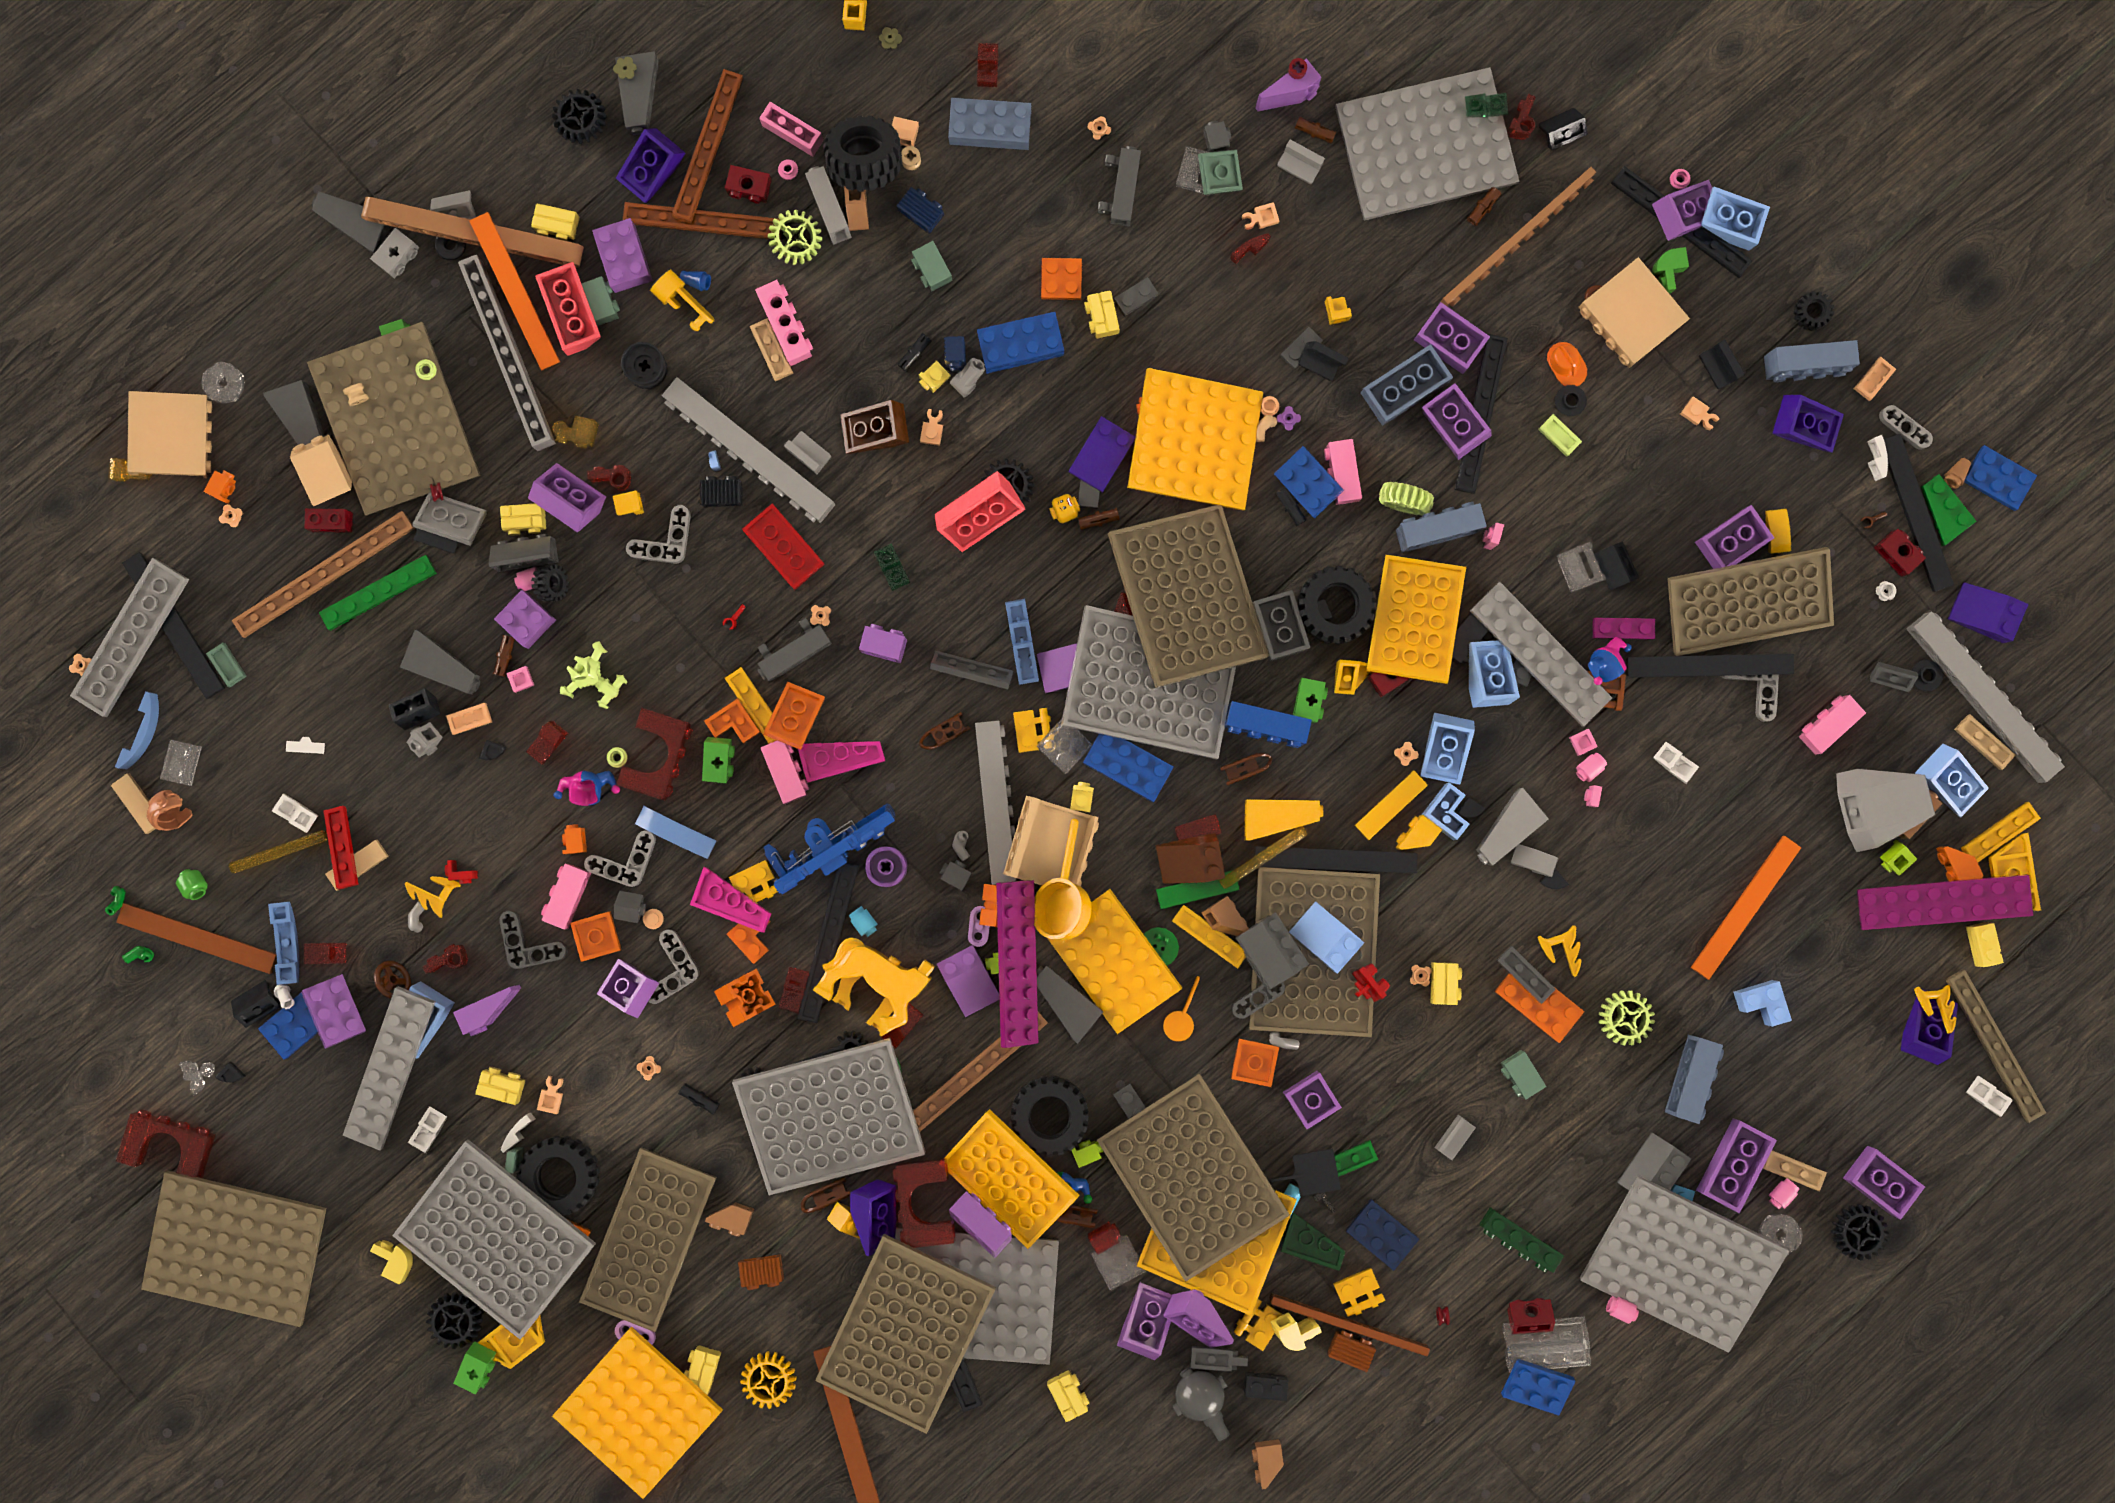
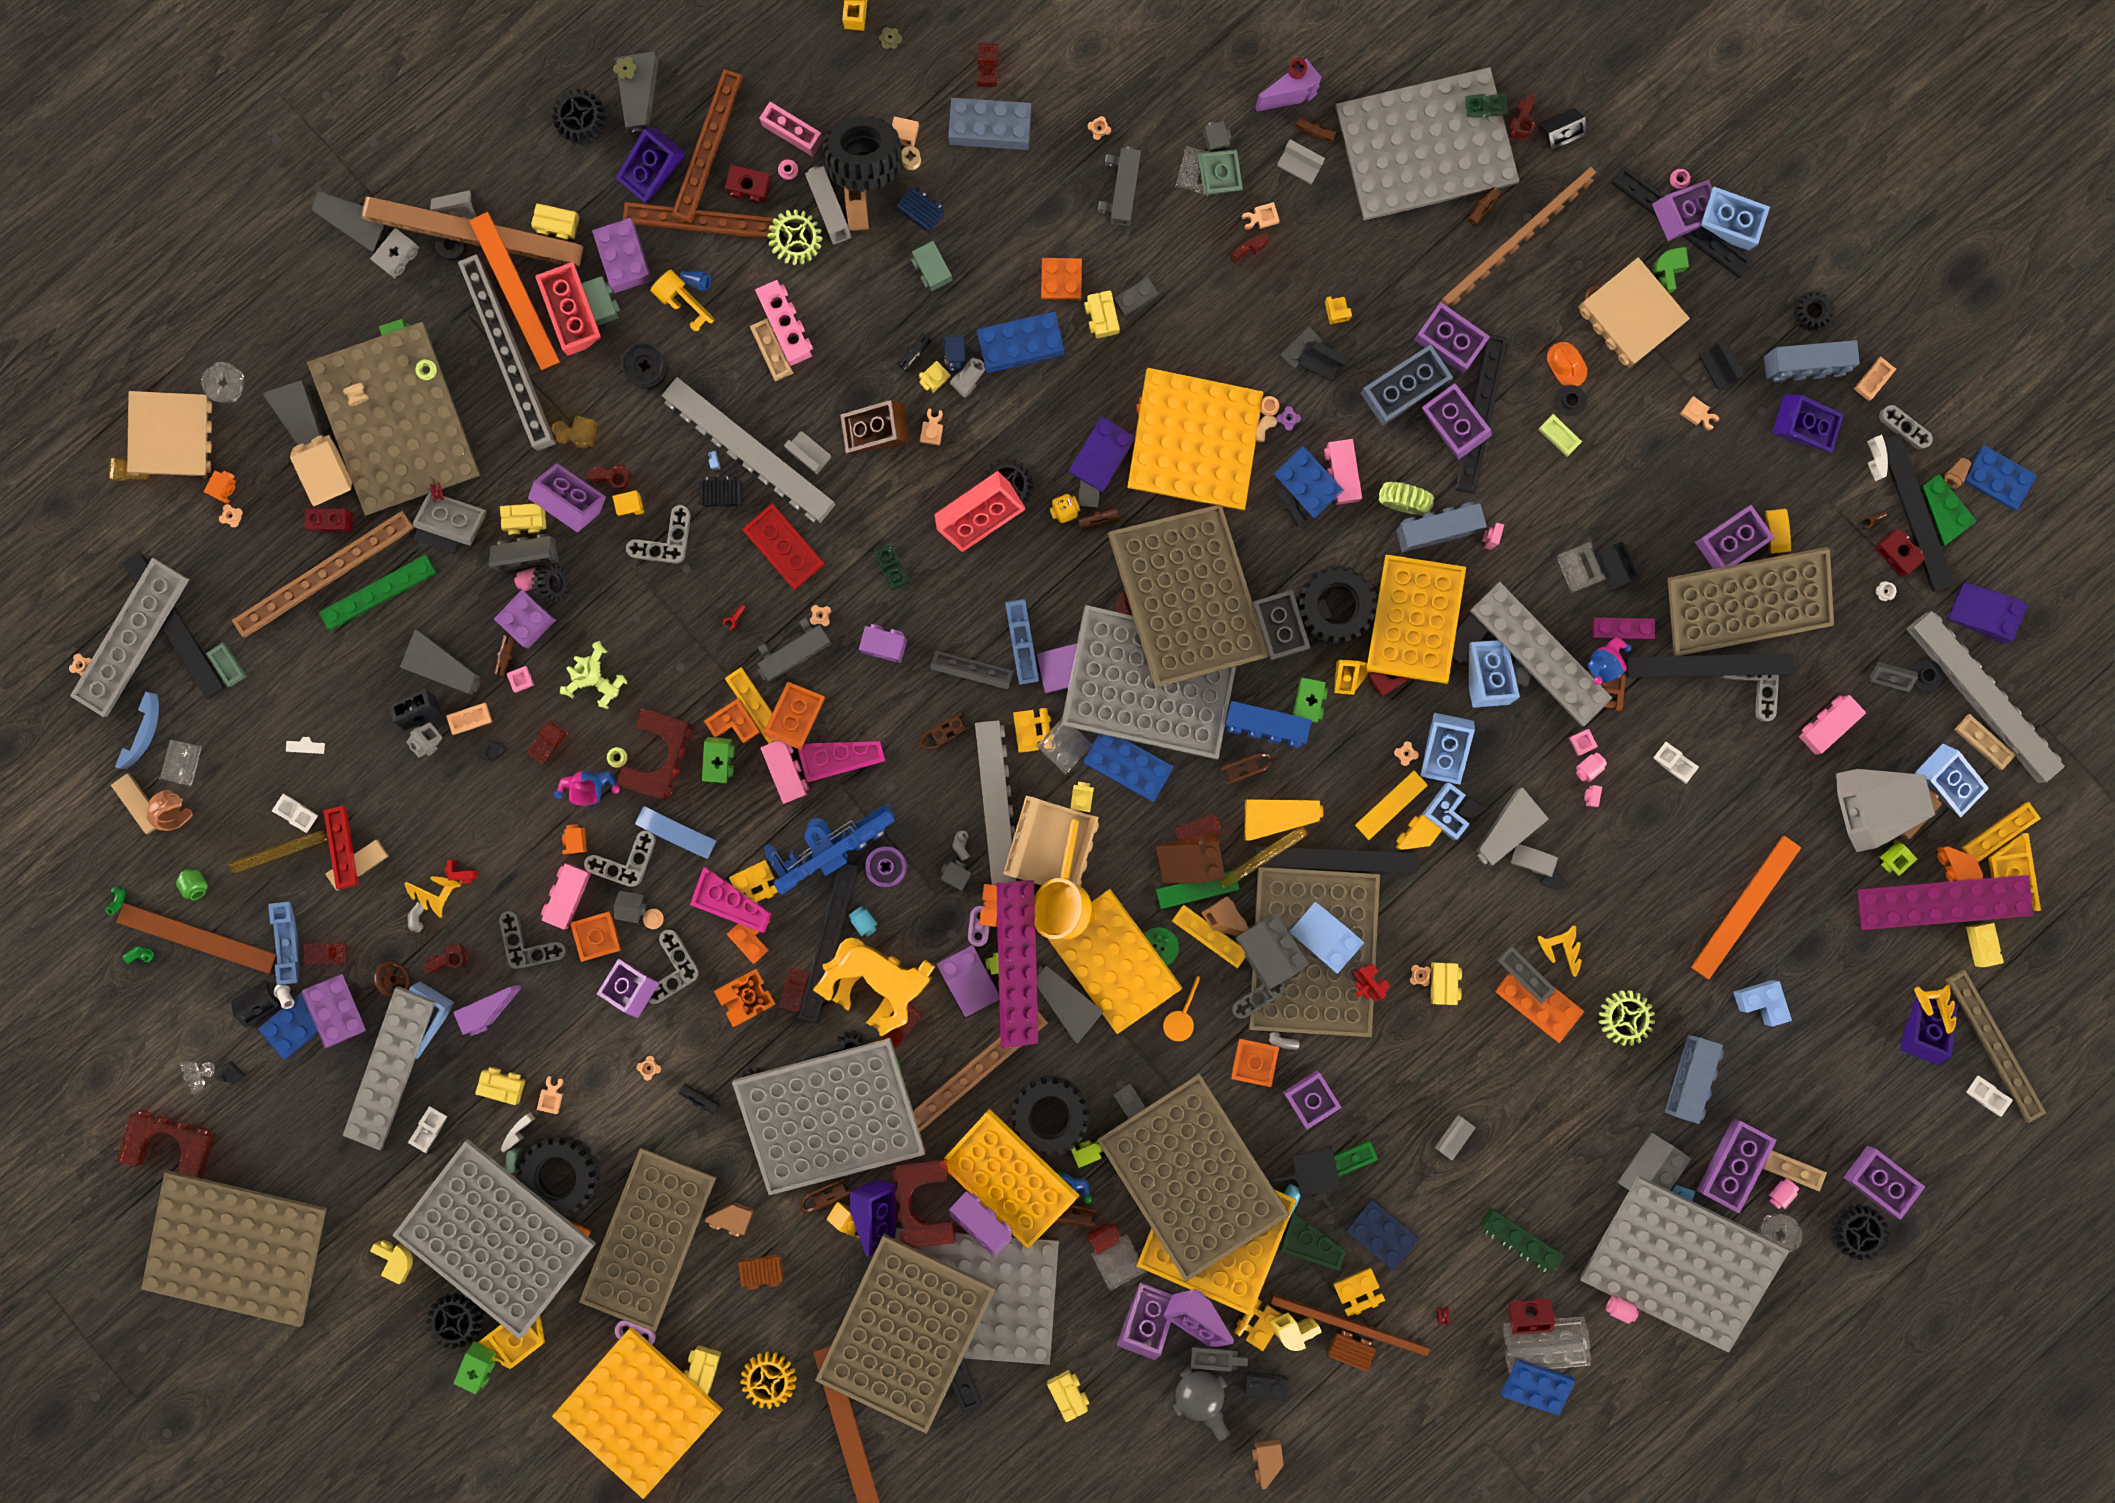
sand green brick [1501,1050,1547,1099] -> none

